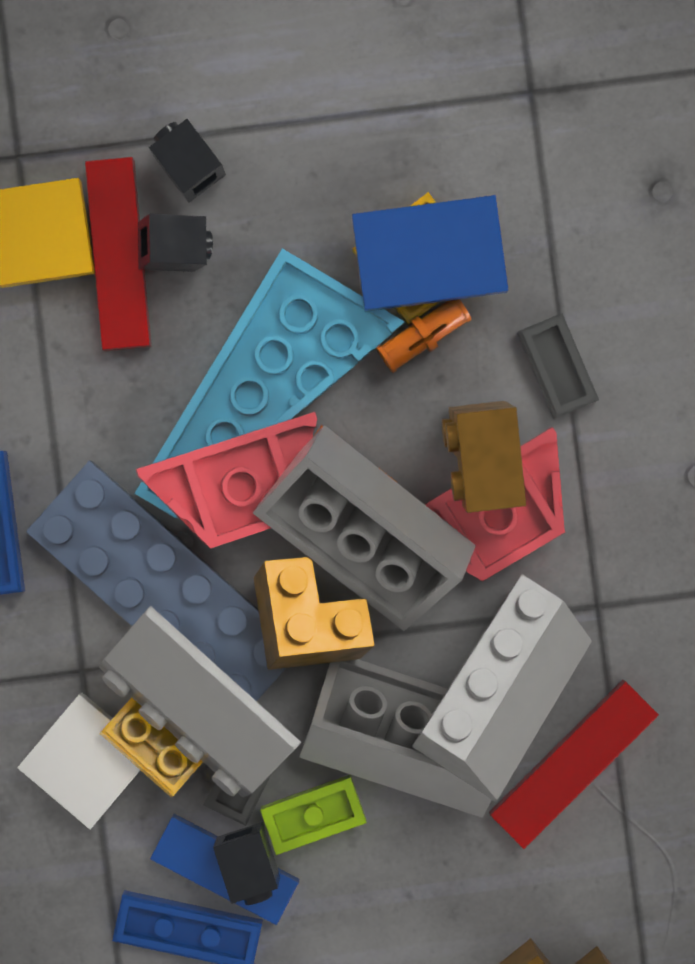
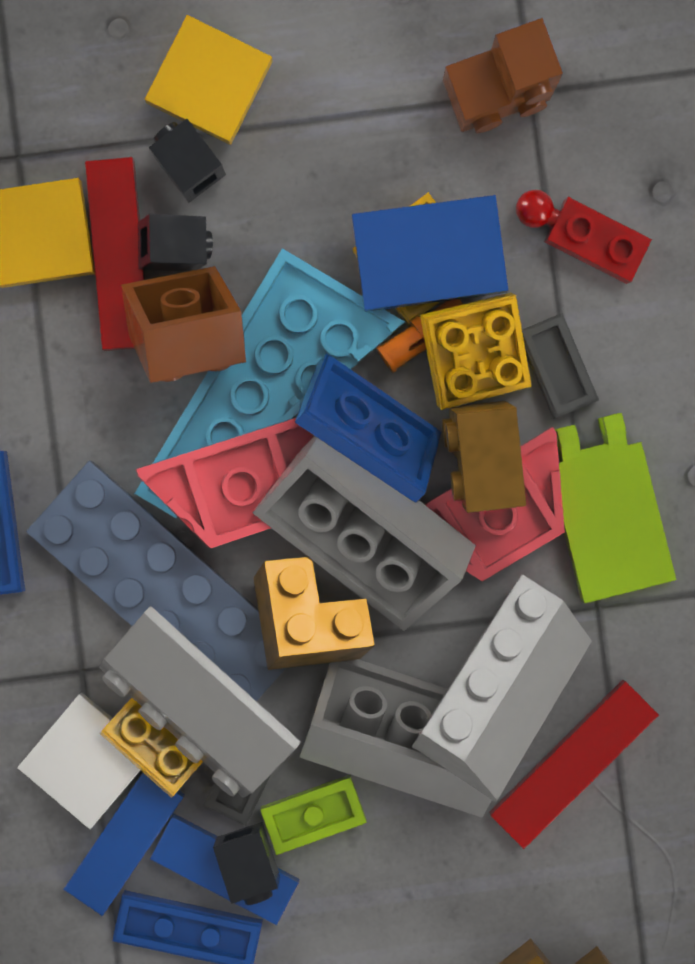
none -> blue tile [63,773,185,916]
none -> dark orange brick [121,266,246,383]
none -> yellow tile [144,15,273,145]
none -> blue tile [295,353,442,503]
none -> yellow tile [420,292,532,410]
none -> dark orange brick [443,18,563,133]
none -> red plate [516,189,652,284]
none -> lime tile [554,413,677,604]

